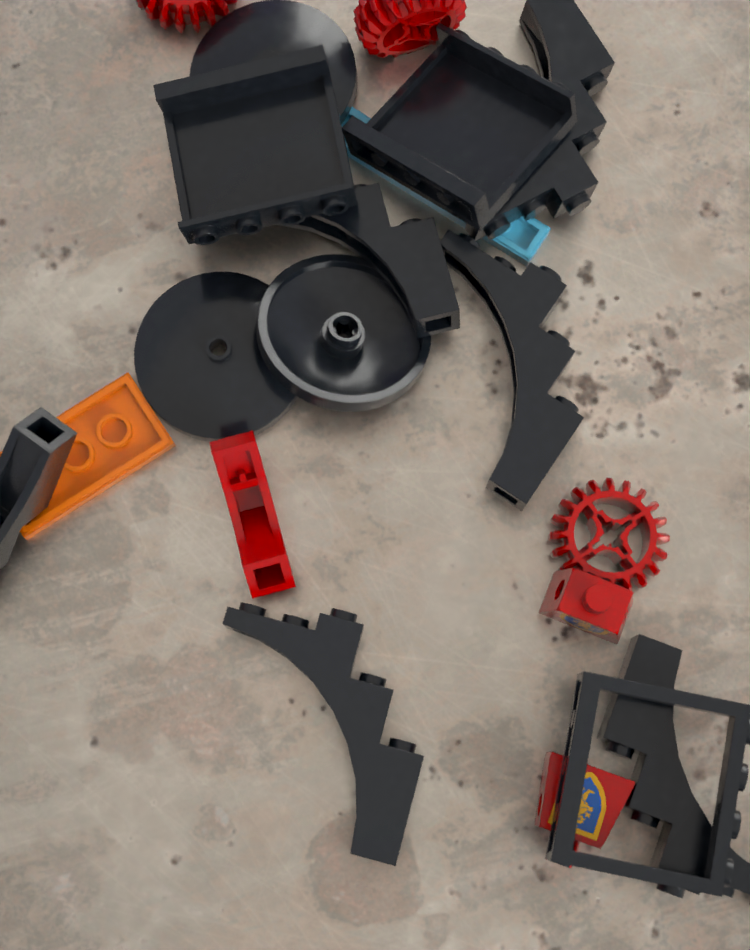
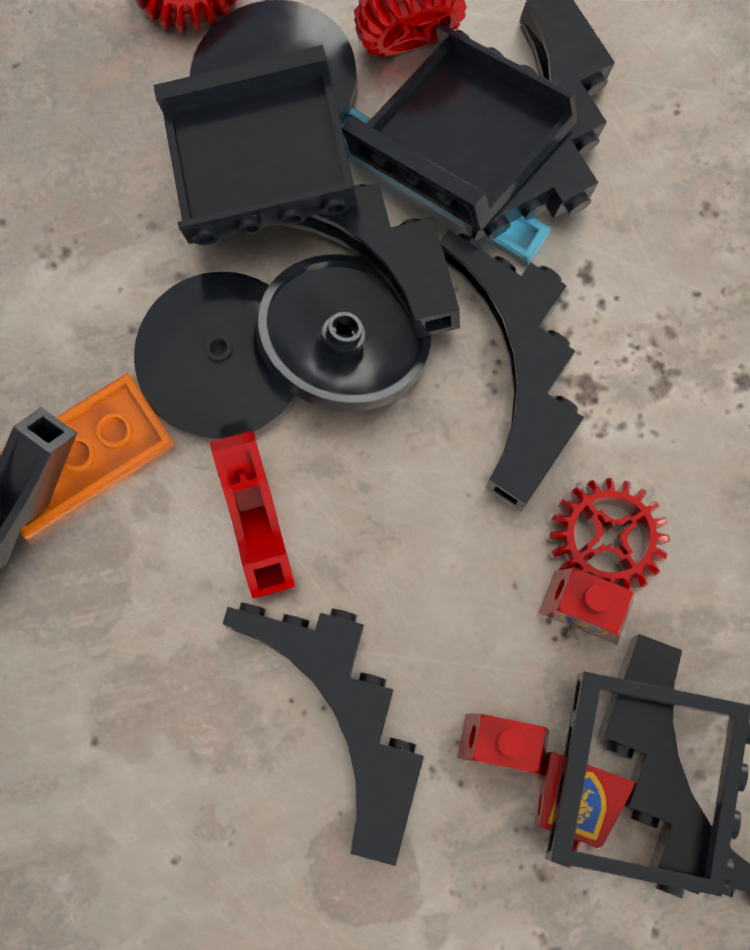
none -> red torso [457,714,550,776]

